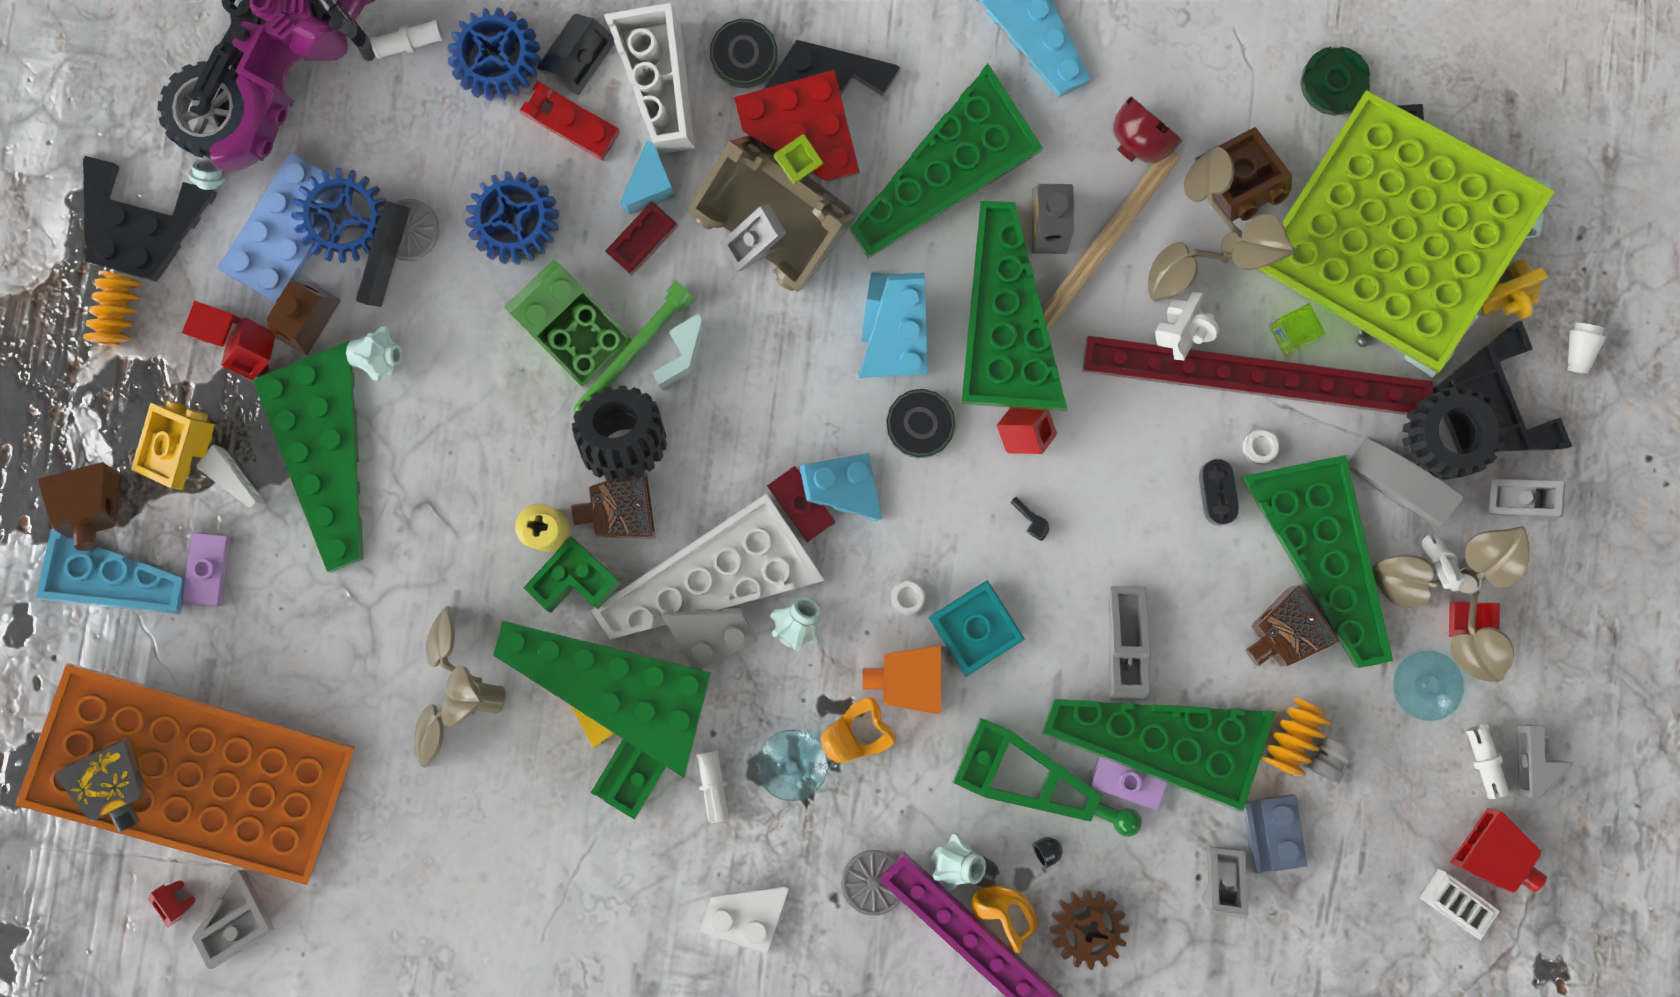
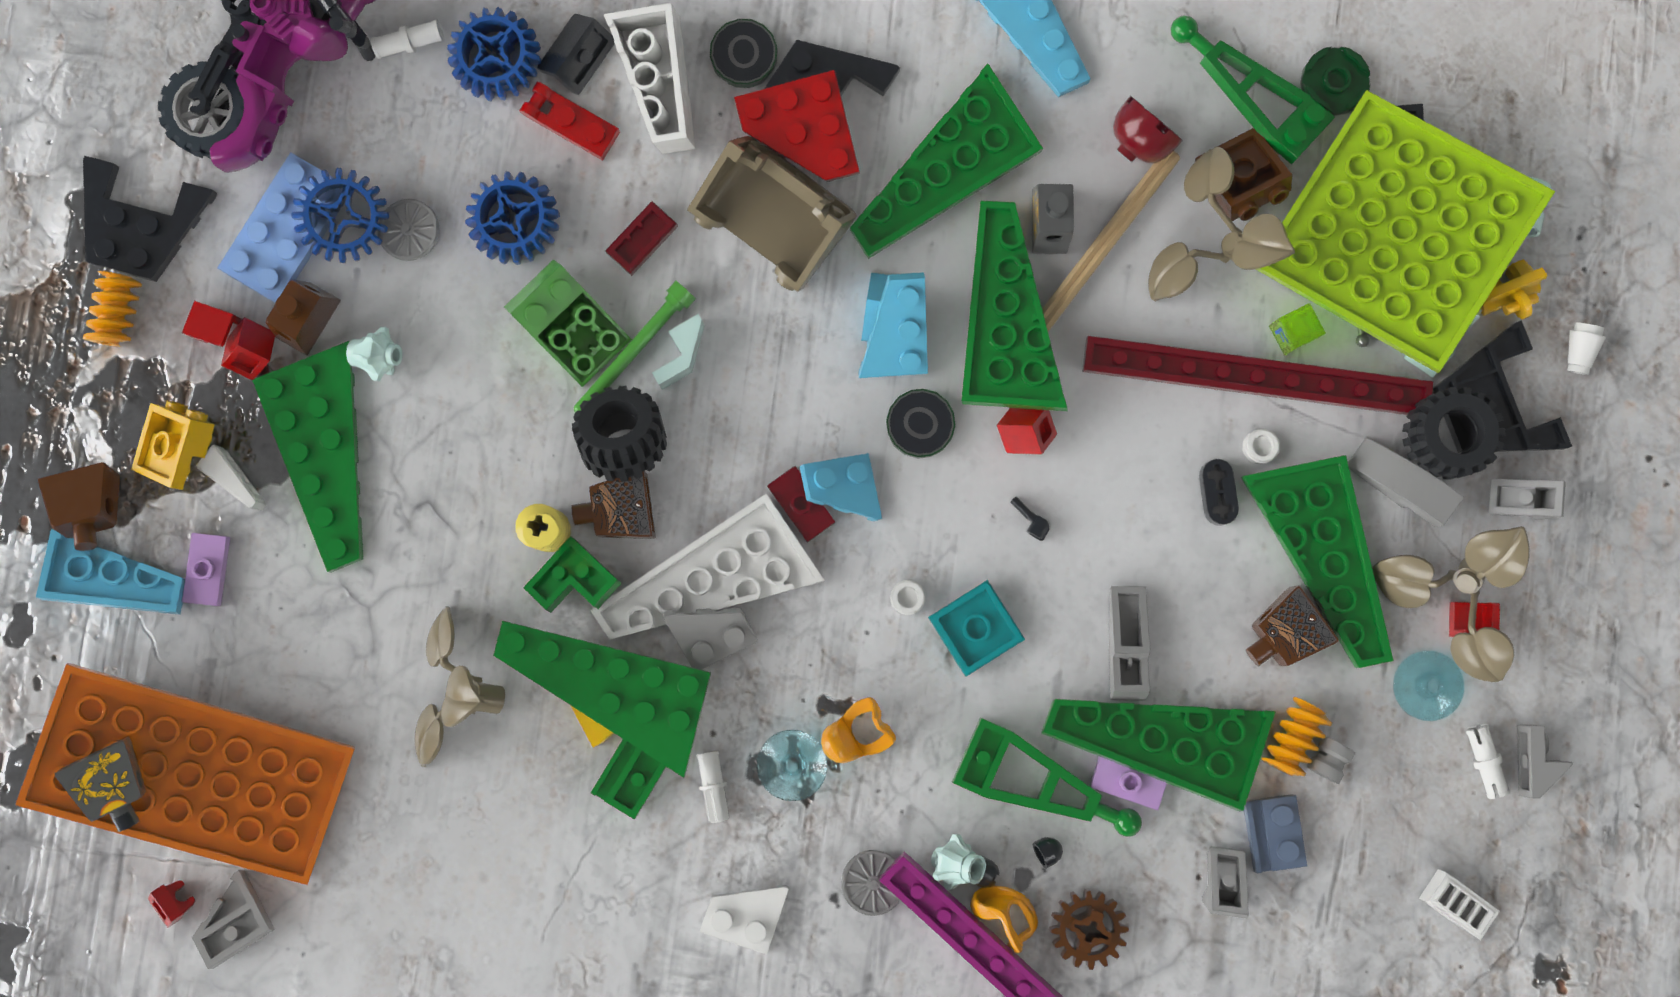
light aqua plate [189,160,226,190] -> none
black tile [356,201,411,307] -> none
medium azure slope [620,140,675,214] -> none
light grey slope [720,204,787,272] -> none
light aqua rock [770,597,821,651] -> none
lime tile [774,134,823,185] -> none
orange torso [862,646,941,714] -> none
white hips [1155,292,1219,361] -> none
white axle [1422,533,1464,591] -> none
red torso [1450,808,1547,893] -> none
none -> green plate [1171,15,1335,165]

